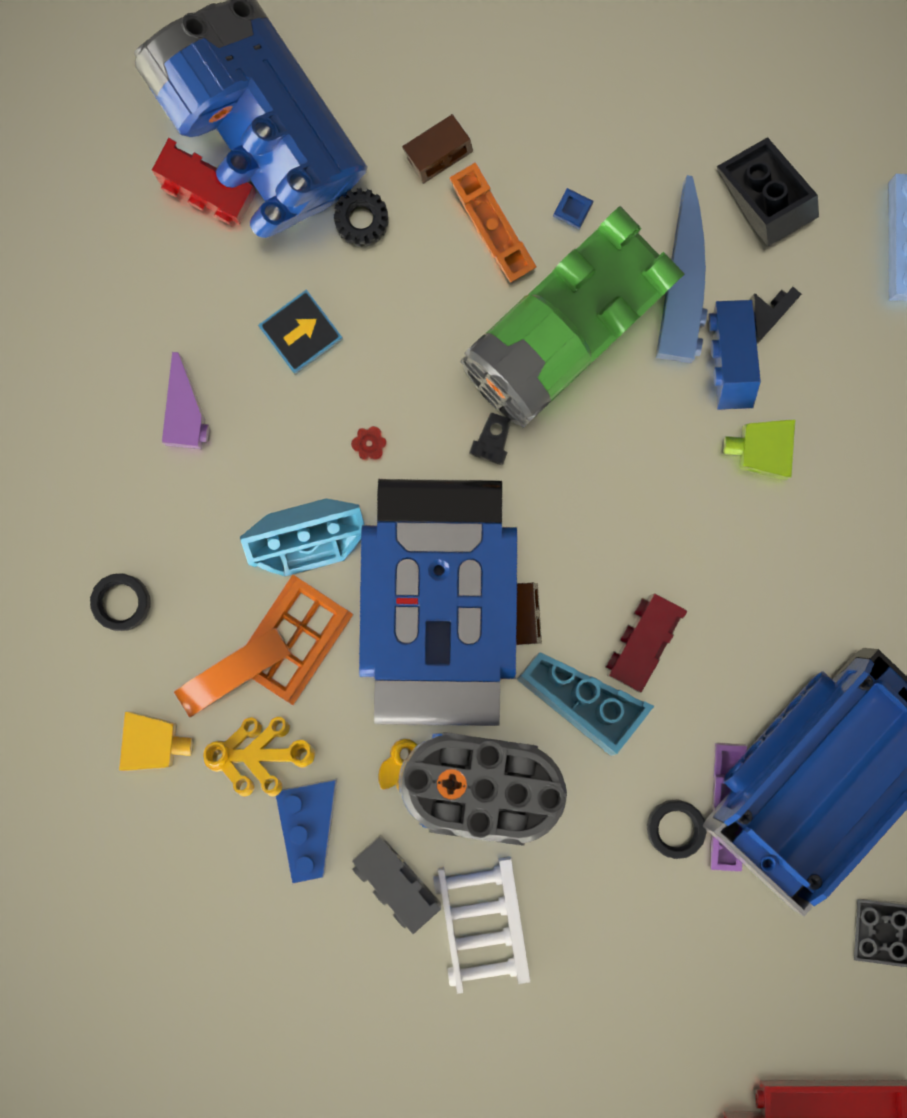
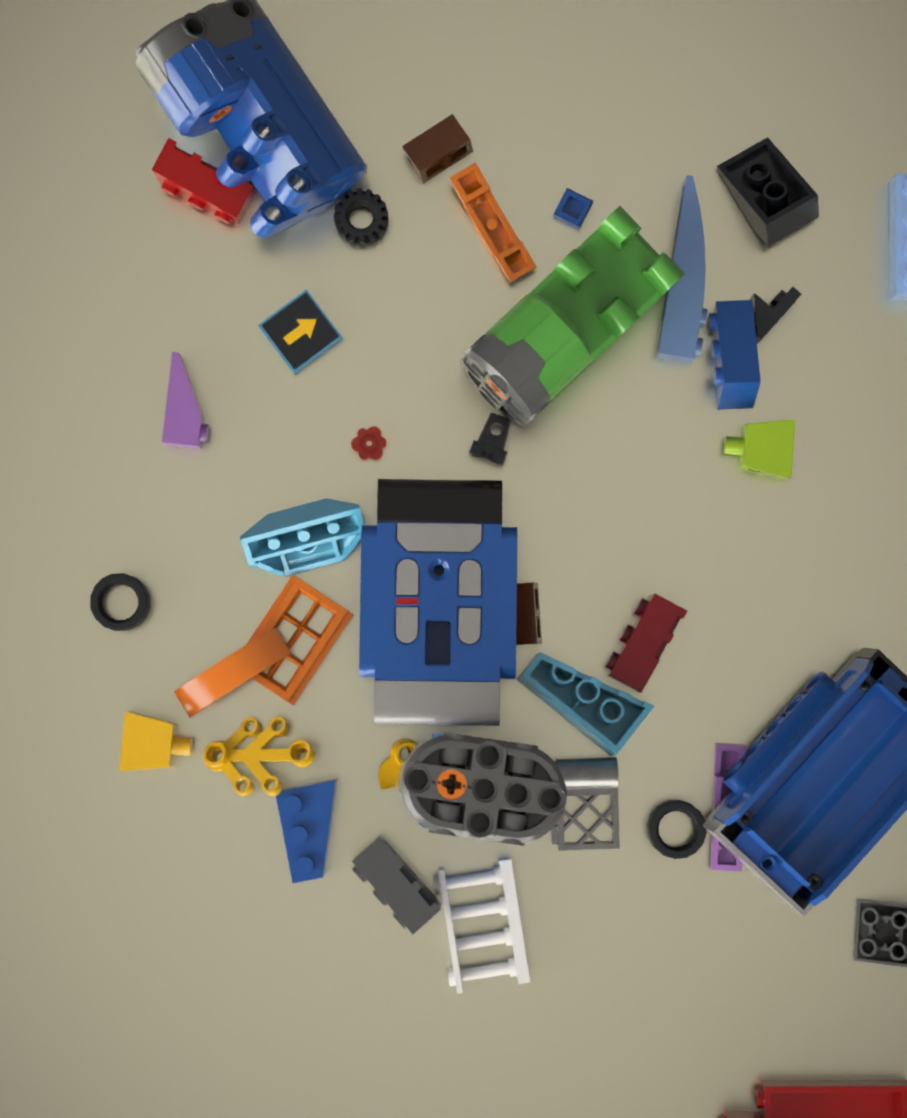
none -> flat silver piece [552,757,620,851]

